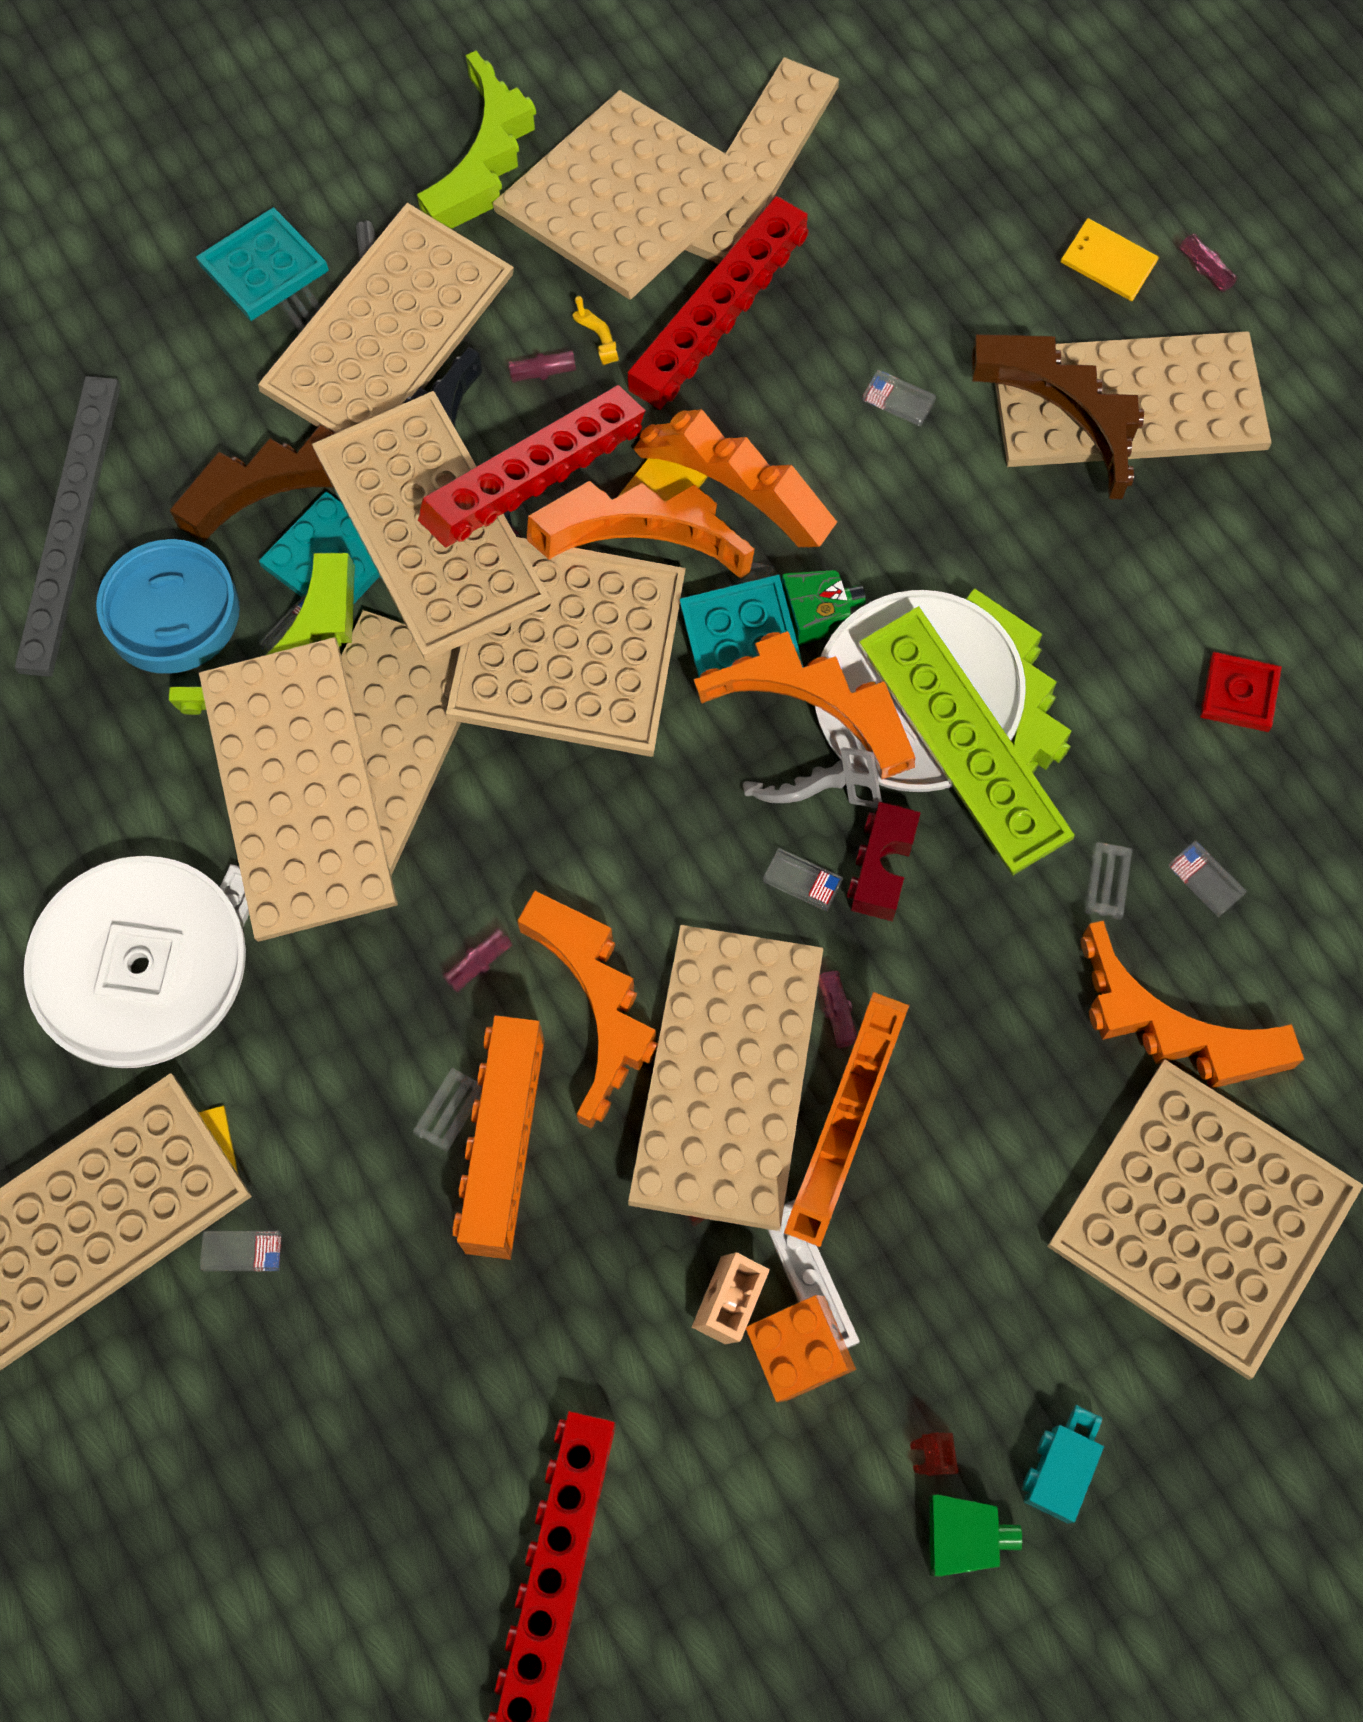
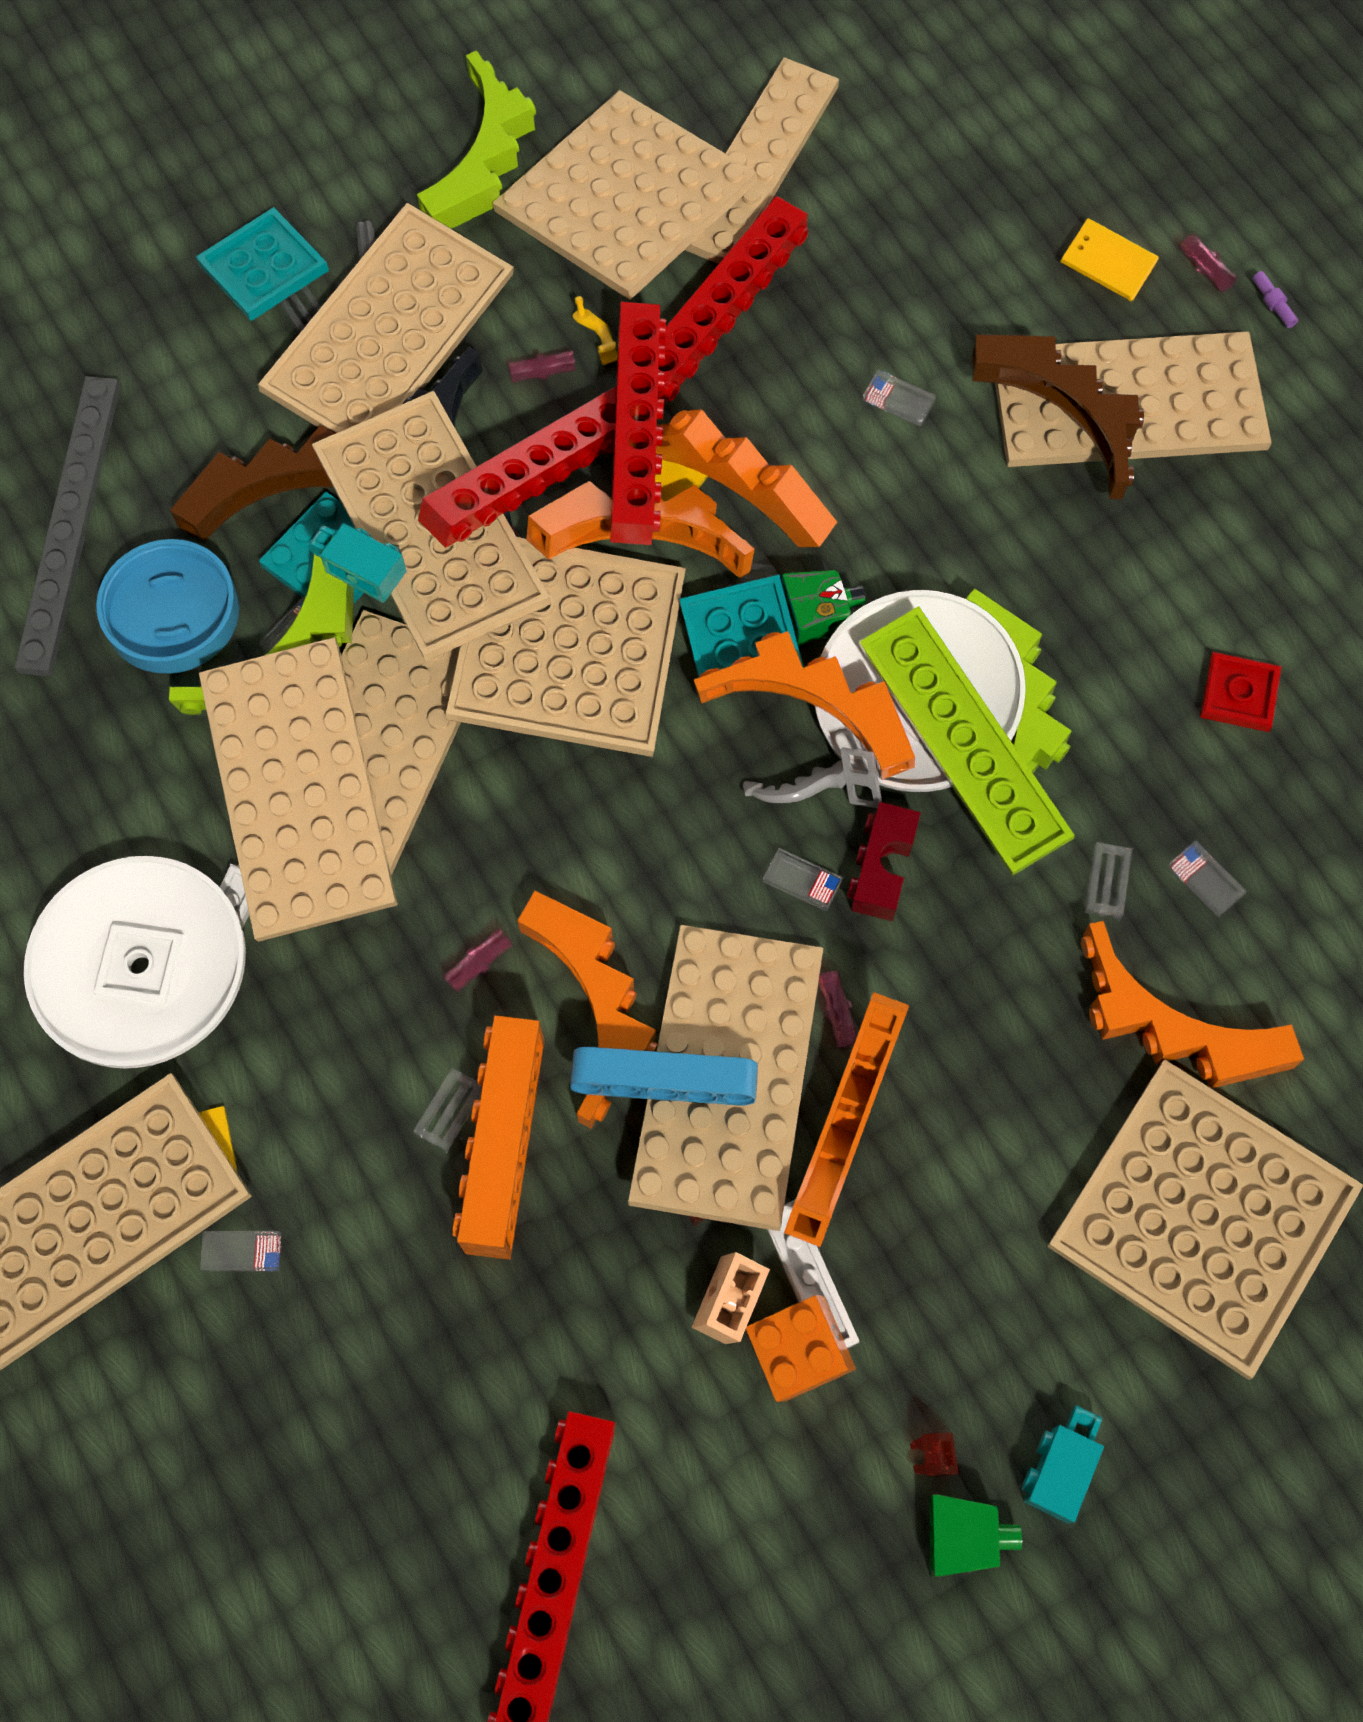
none -> teal brick [307,523,407,603]
none -> dark azure beam [570,1047,758,1106]
none -> red brick [610,302,666,545]
none -> medium lavender bar [1252,271,1298,328]

